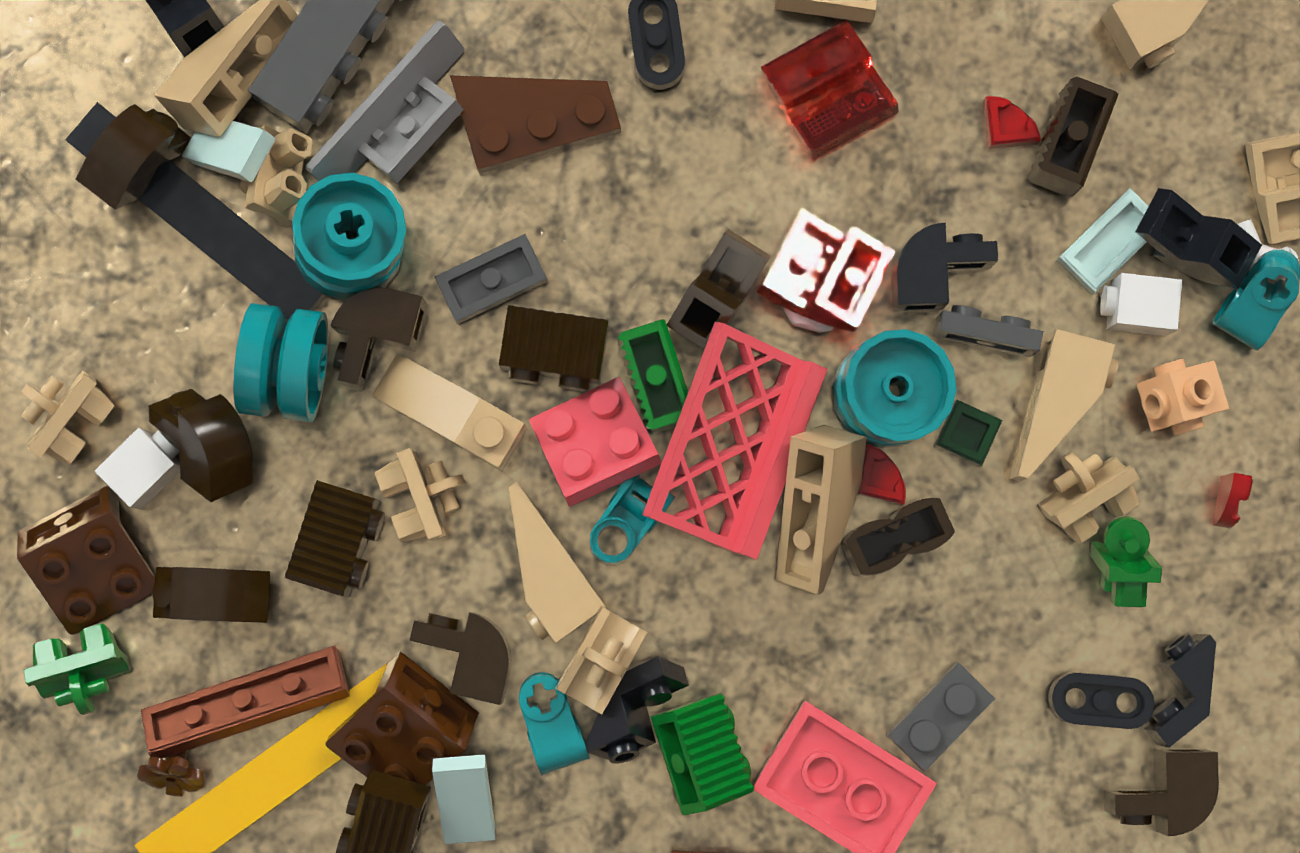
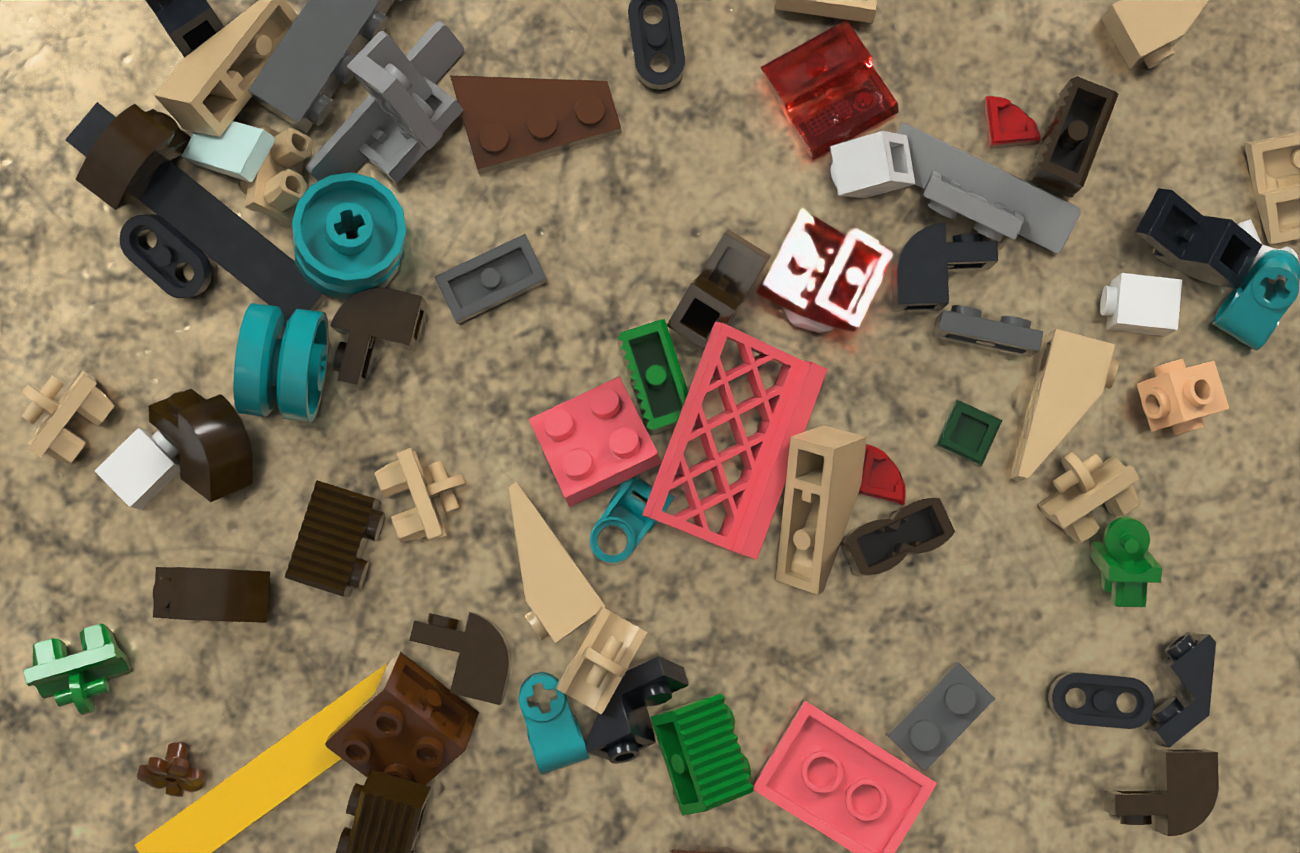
reddish brown bracket [17,485,155,635] -> none
copper tile [141,645,350,759] -> none
tan slope [372,353,527,471] -> none
light aqua tile [432,755,495,844] -> none
dark brown brick [499,305,609,391] -> none
teal wheel [832,329,957,448] -> none
light aqua tile [1057,188,1148,295] -> none
red tile [1213,473,1253,528] -> none
none -> black plate [119,214,212,298]
none -> light grey bracket [346,31,443,150]
none -> white brick [830,131,915,199]
none -> light grey bracket [896,123,1081,253]

